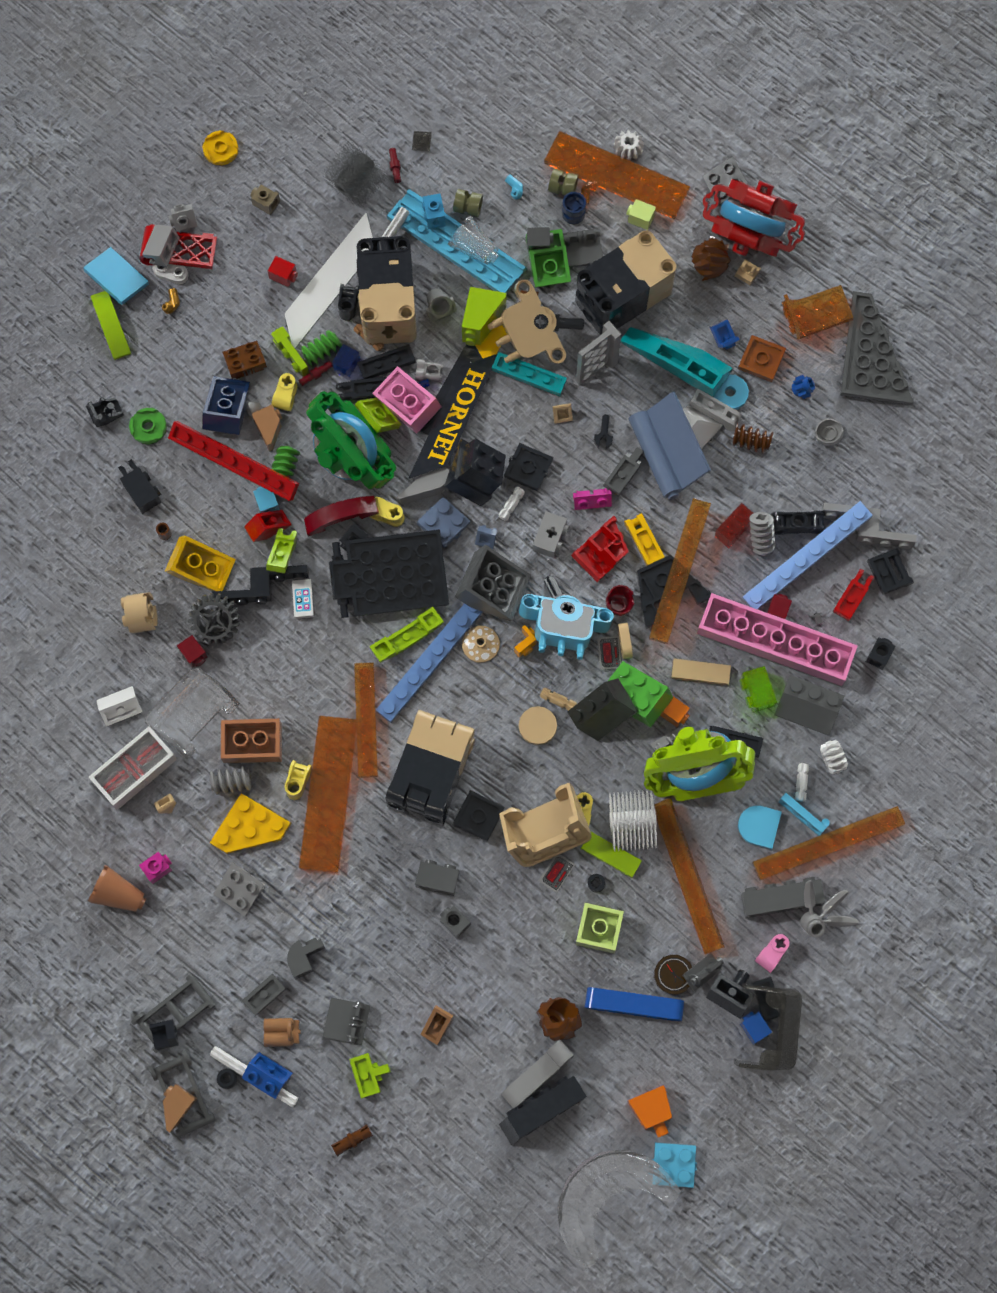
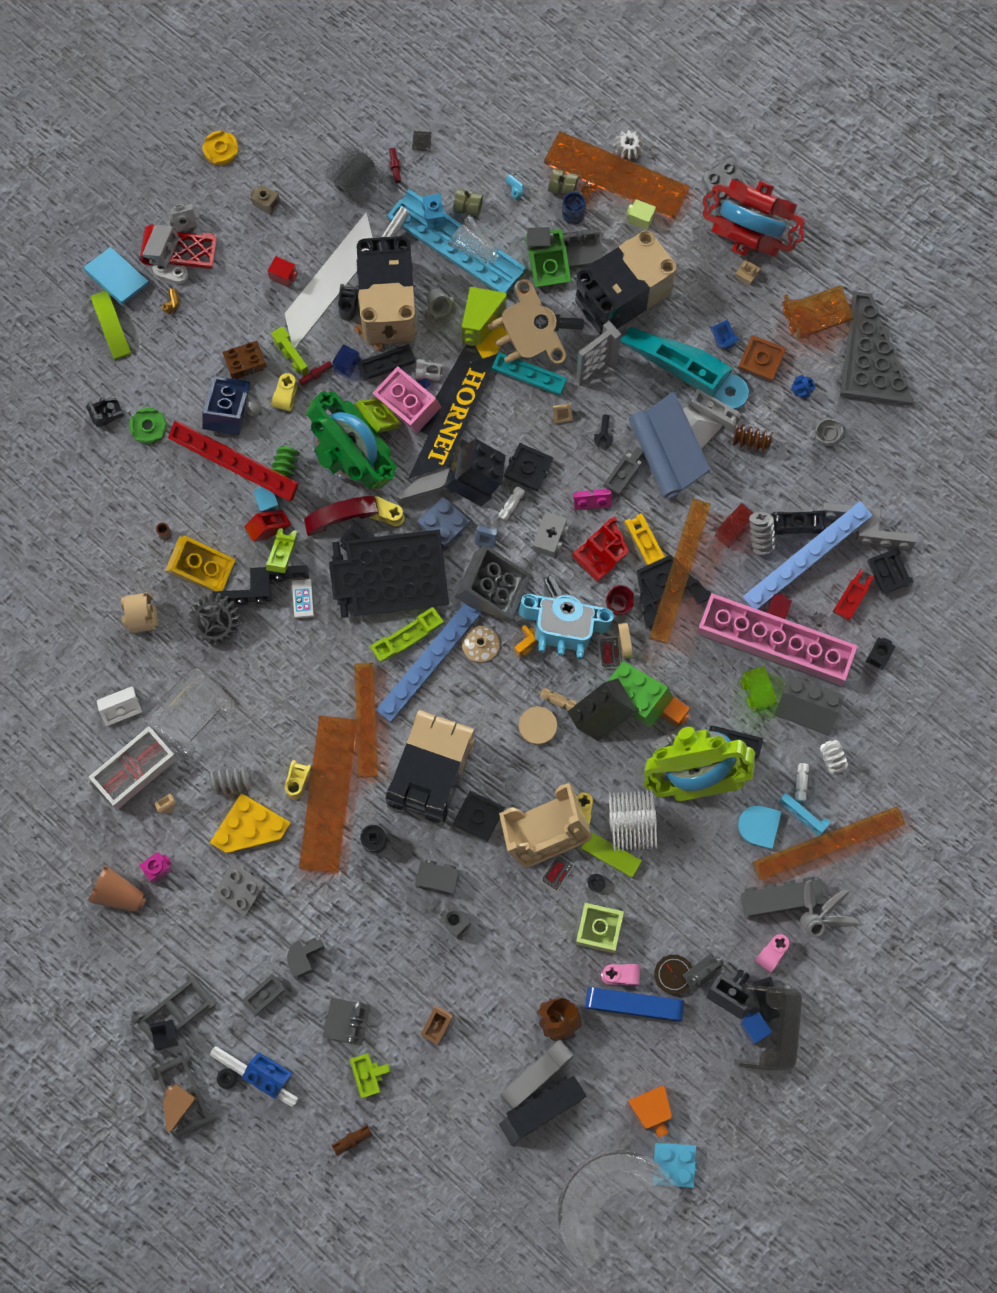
black hinge [118,459,162,514] -> none
dark red brick [177,635,208,668] -> none
nougat brick [221,718,282,763] -> none
medium nougat slope [252,404,282,452] -> none
medium nougat piece [264,1018,301,1047] -> none
bright green piece [301,330,343,368] -> none
black hinge [336,377,387,401] -> none
clear orange plate [654,798,725,954] -> none
tan tile [671,659,731,685] -> none
reddish brown hair [691,236,731,281] -> none
none -> black wheel [360,825,387,855]
none -> bright pink piece [601,964,640,987]

